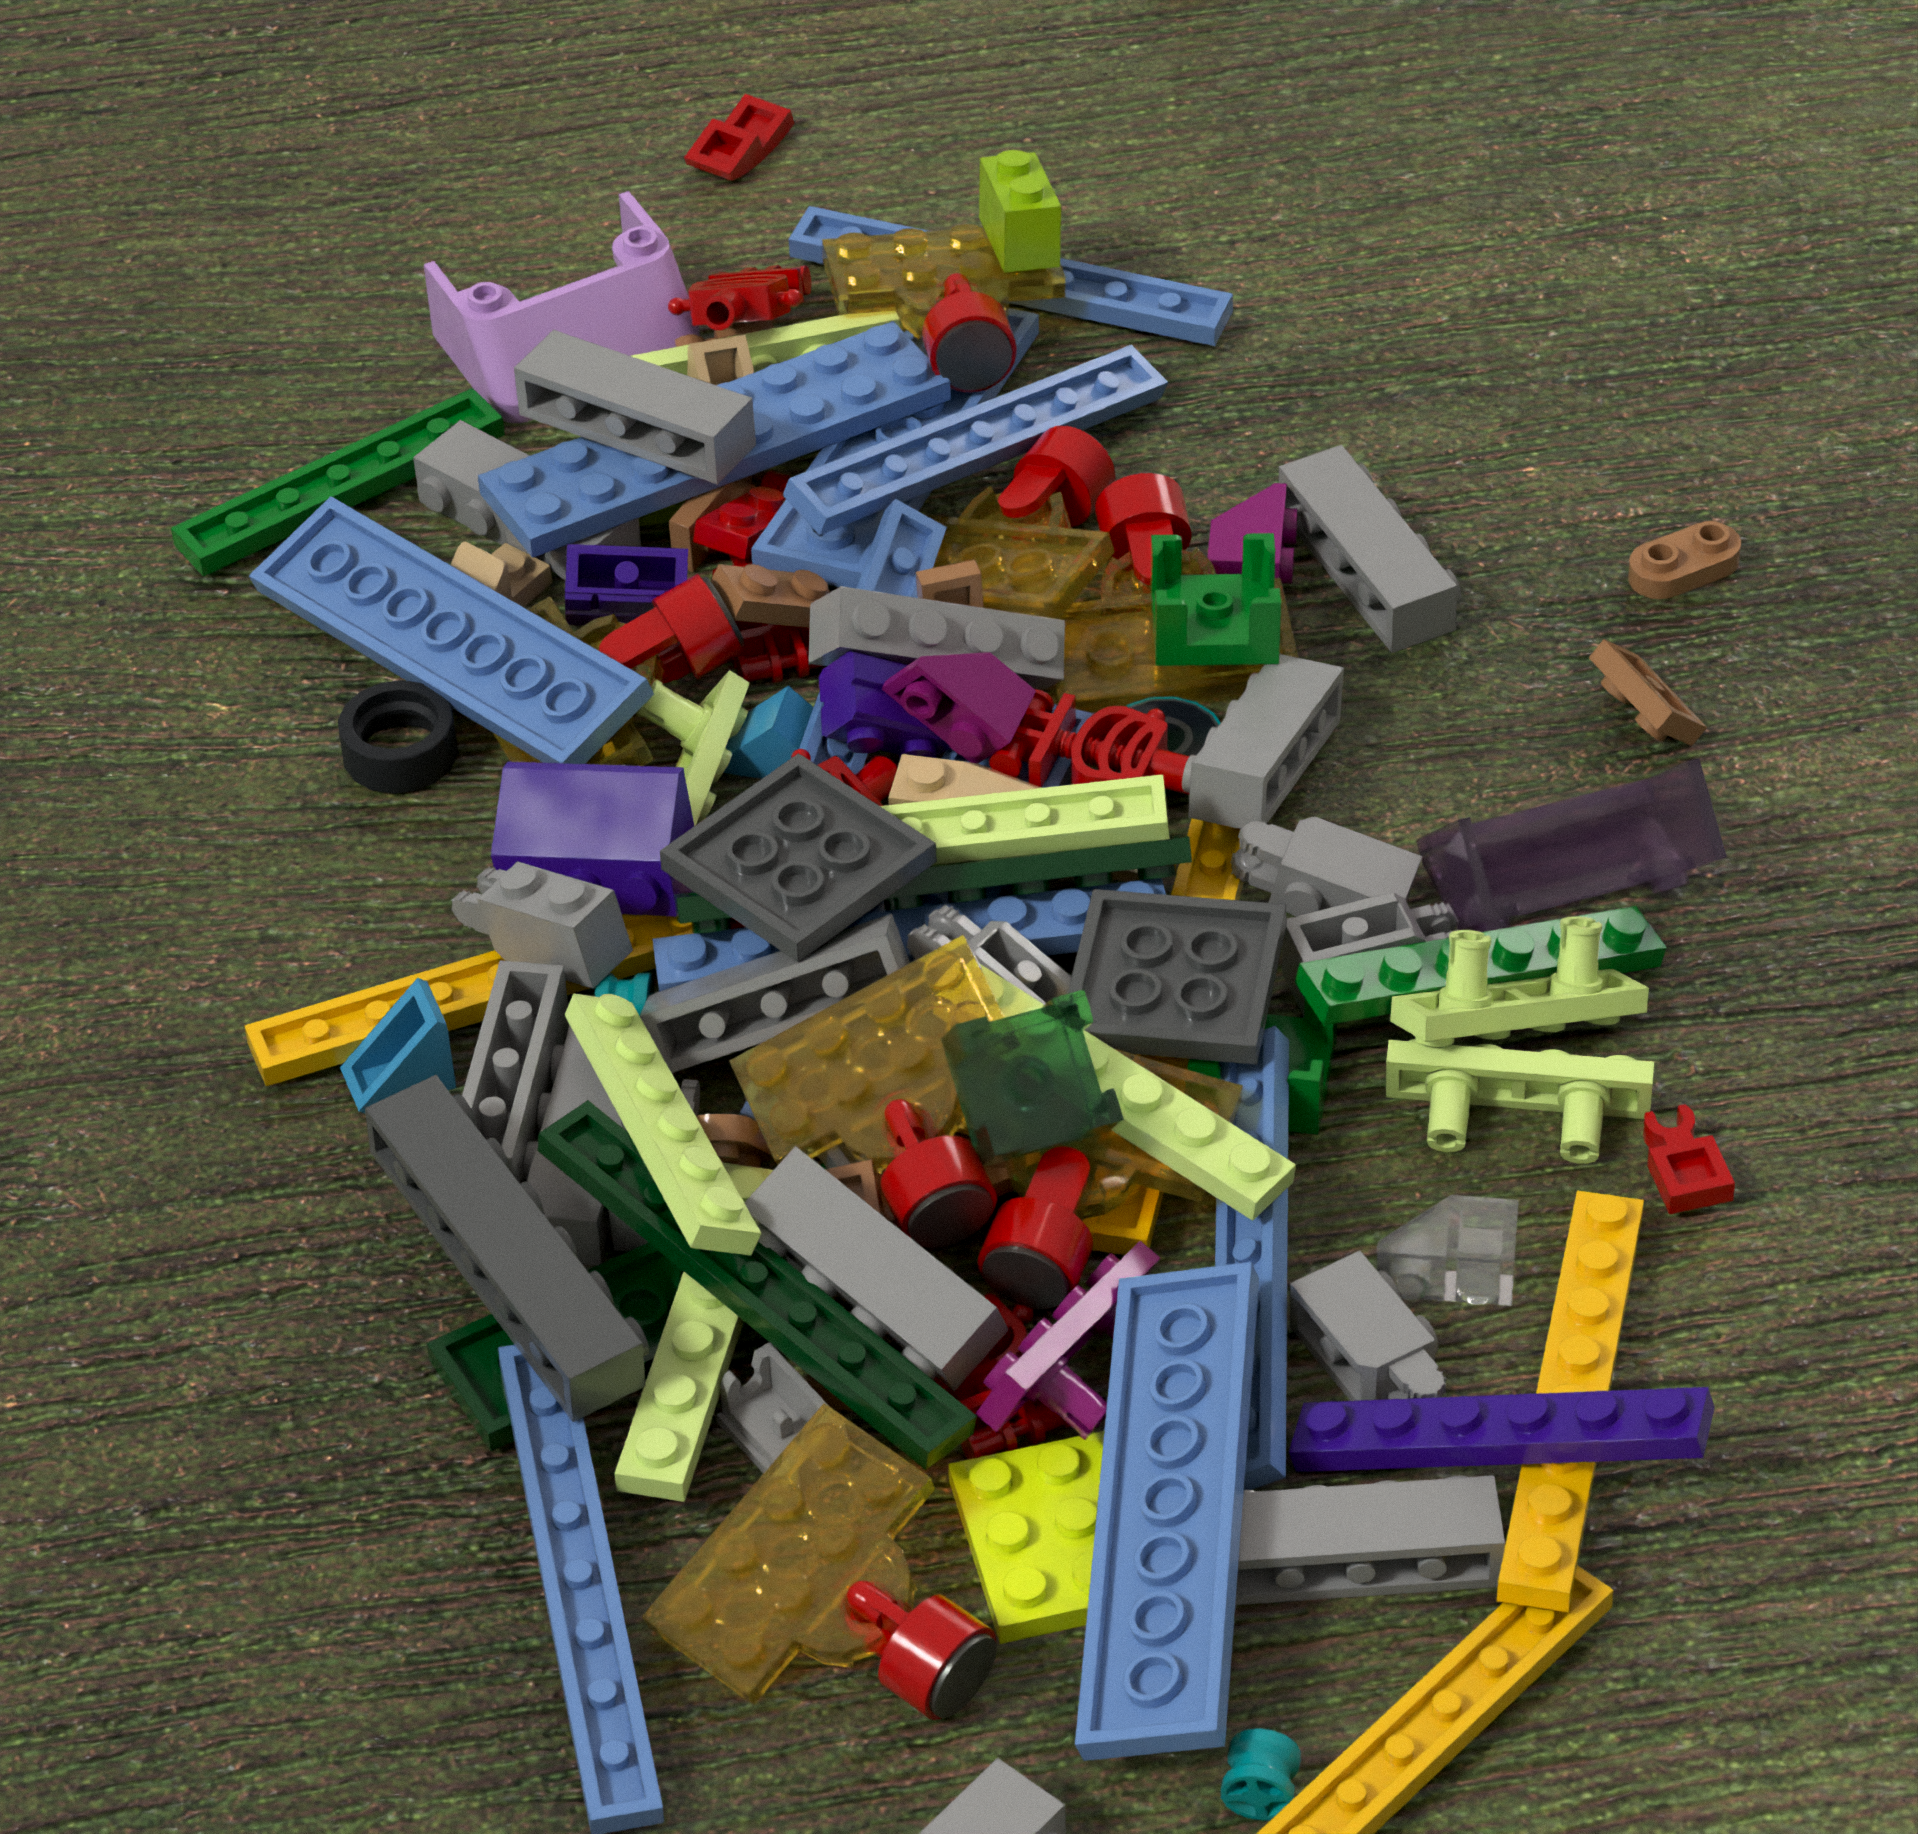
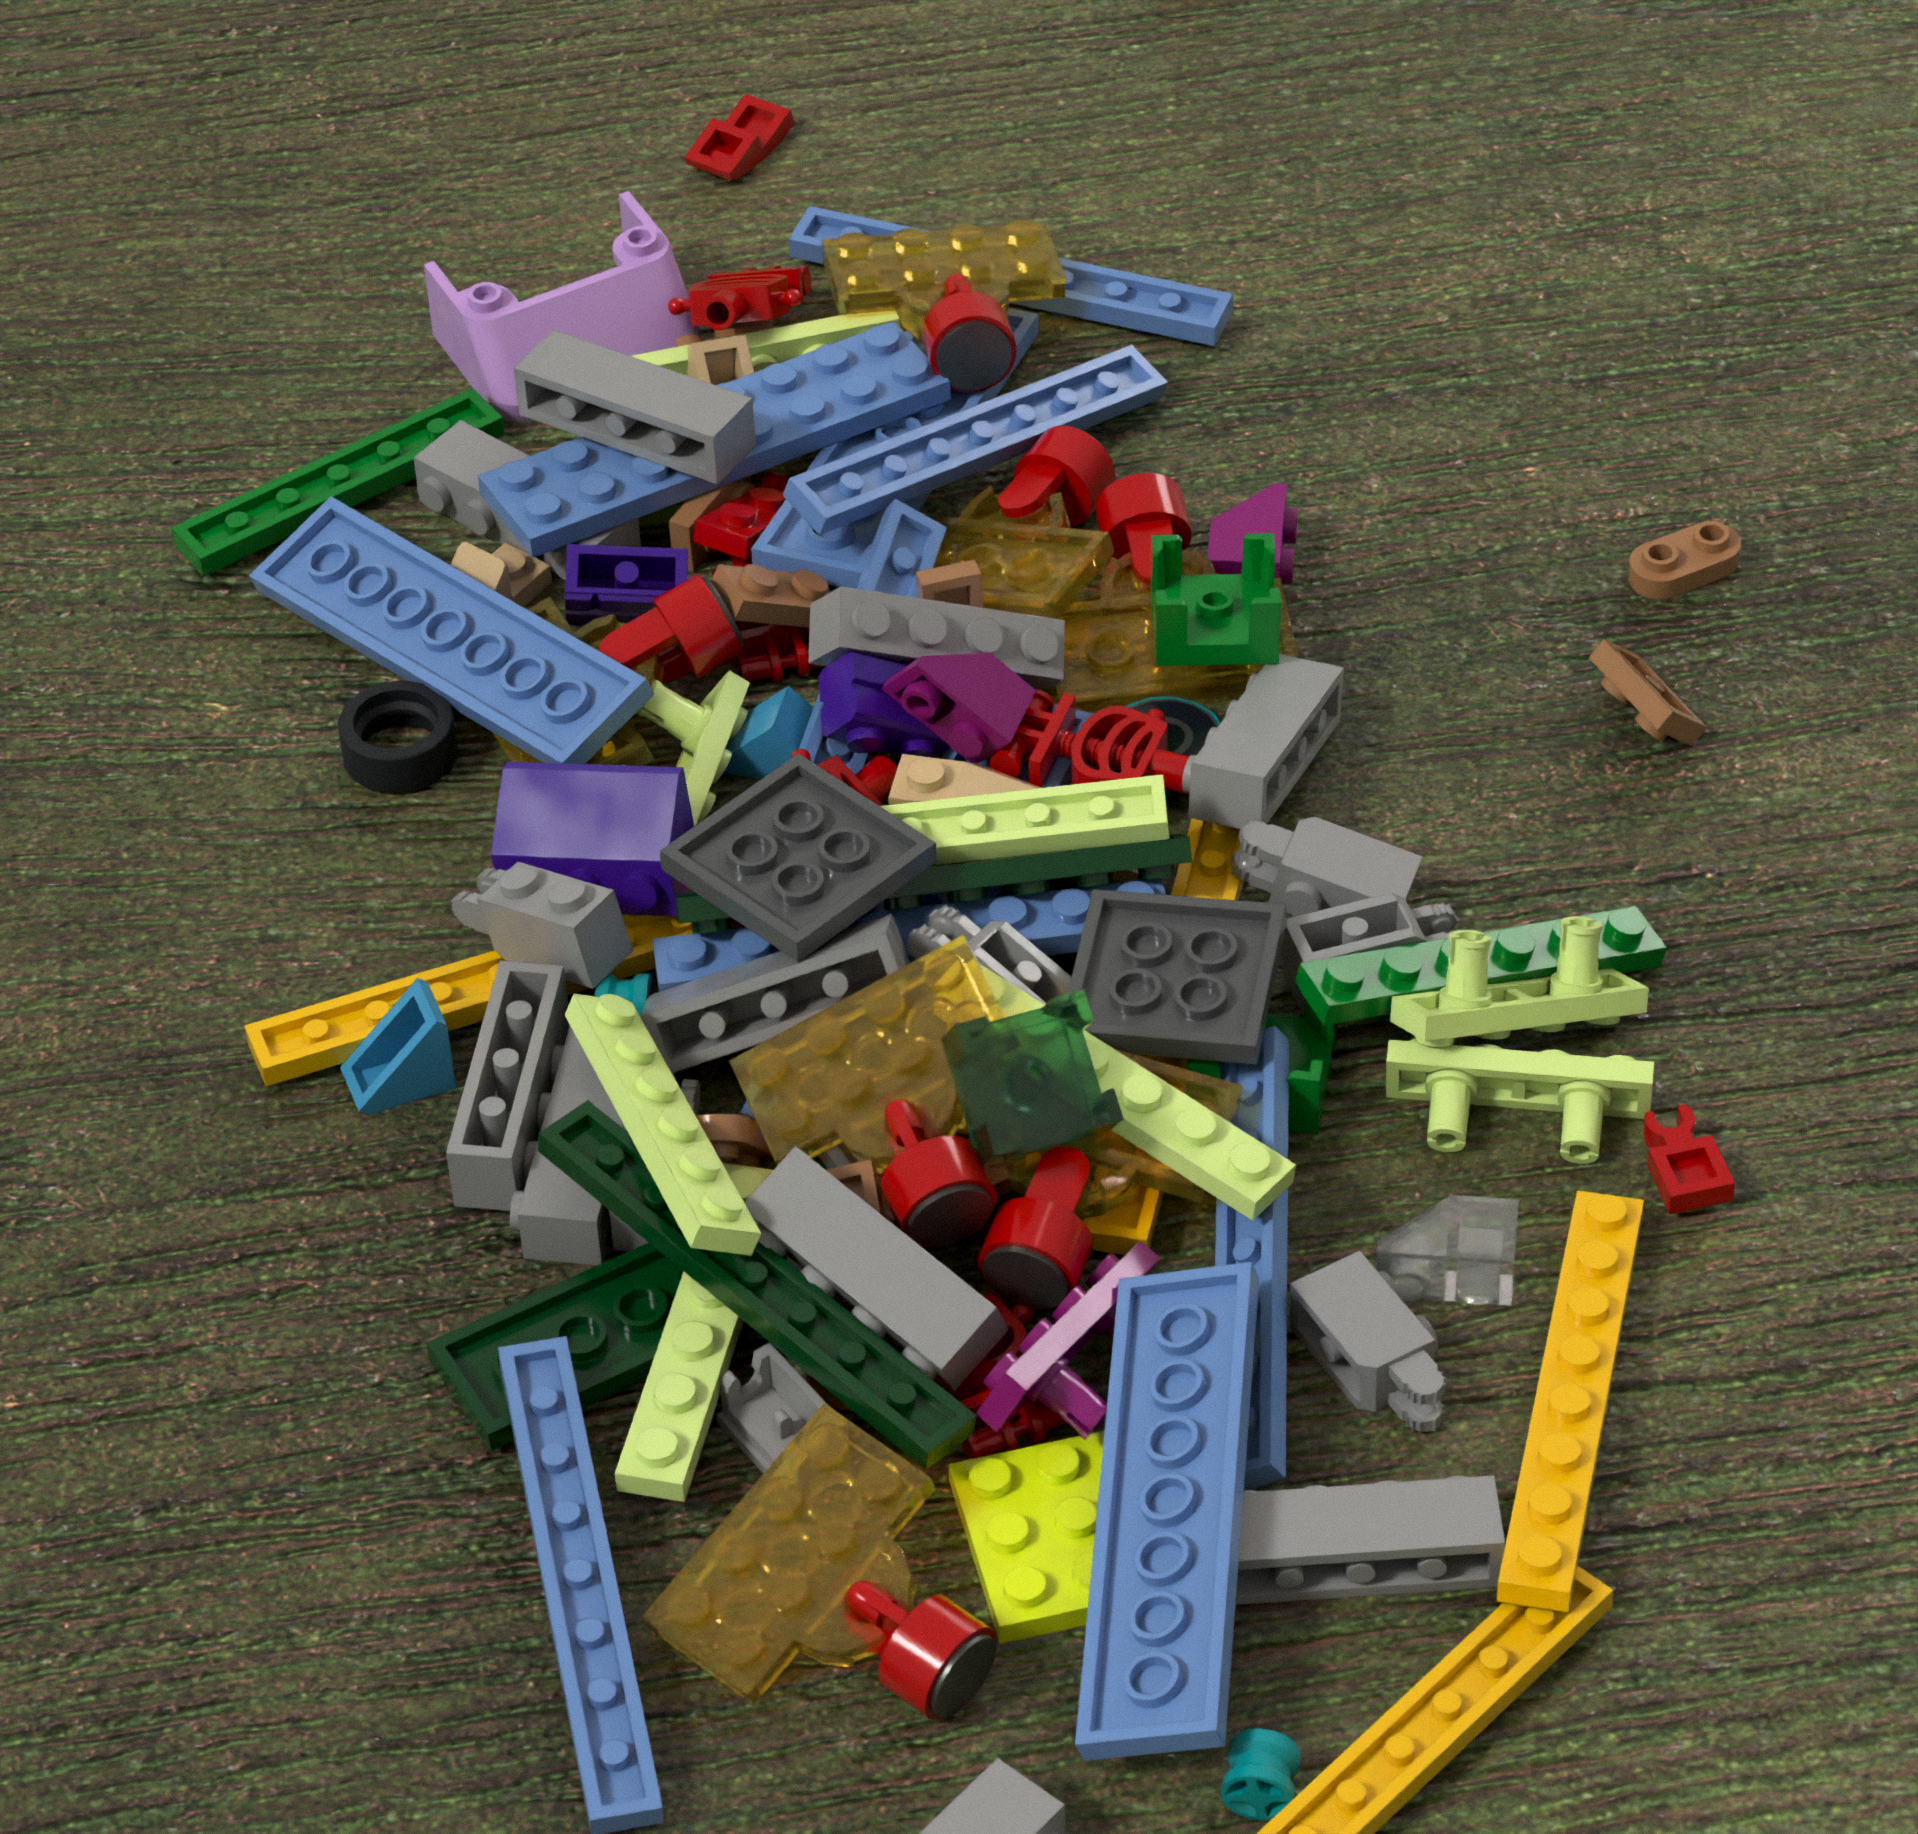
dark grey brick [365,1075,649,1422] -> none
lime brick [979,150,1061,273] -> none
light grey brick [1279,444,1461,653] -> none
dark purple plate [1289,1387,1715,1472] -> none
clear purple windscreen [1416,758,1727,932] -> none

